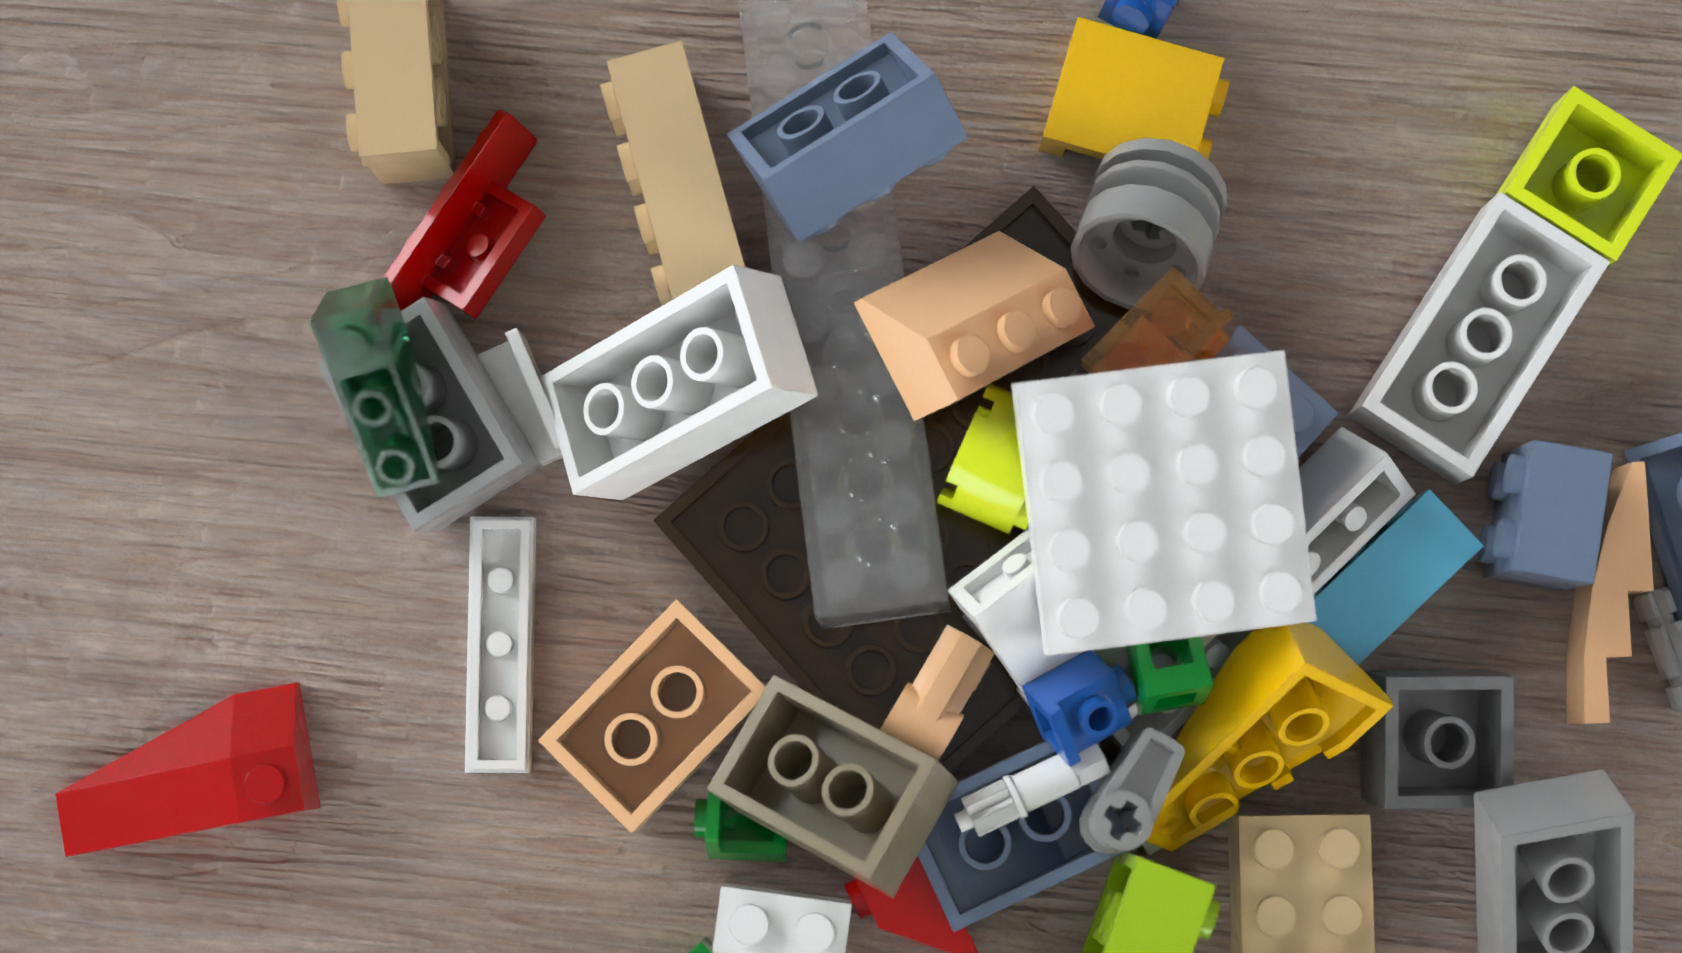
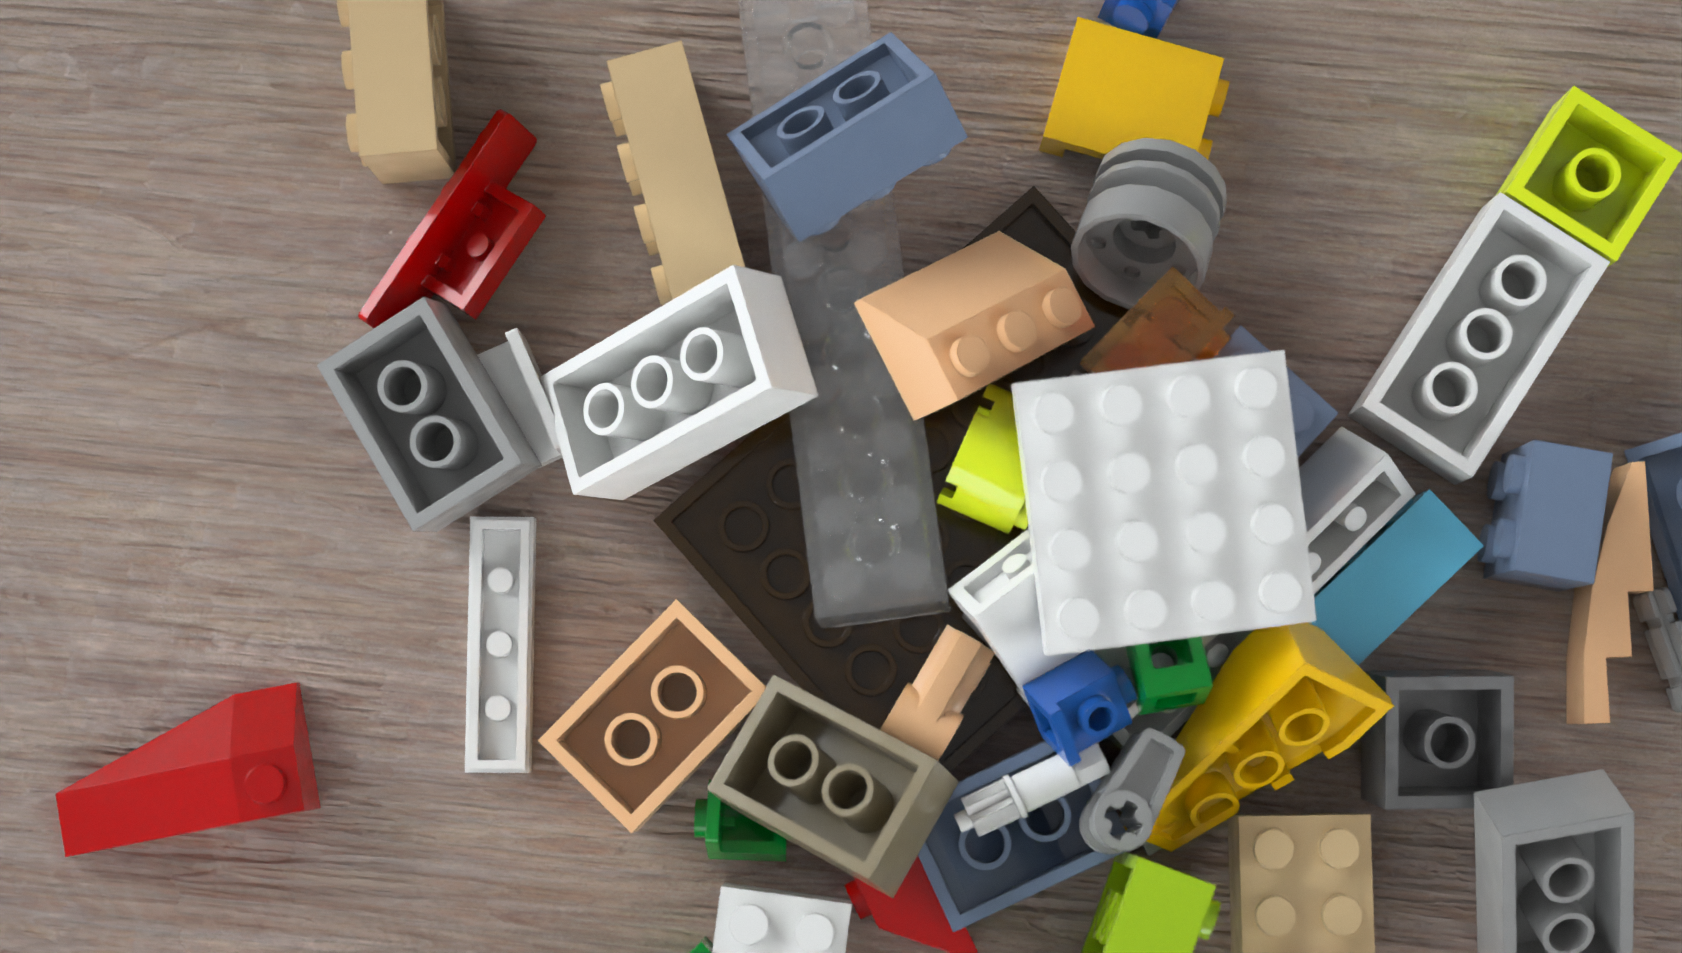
clear green slope [309,277,441,498] -> none

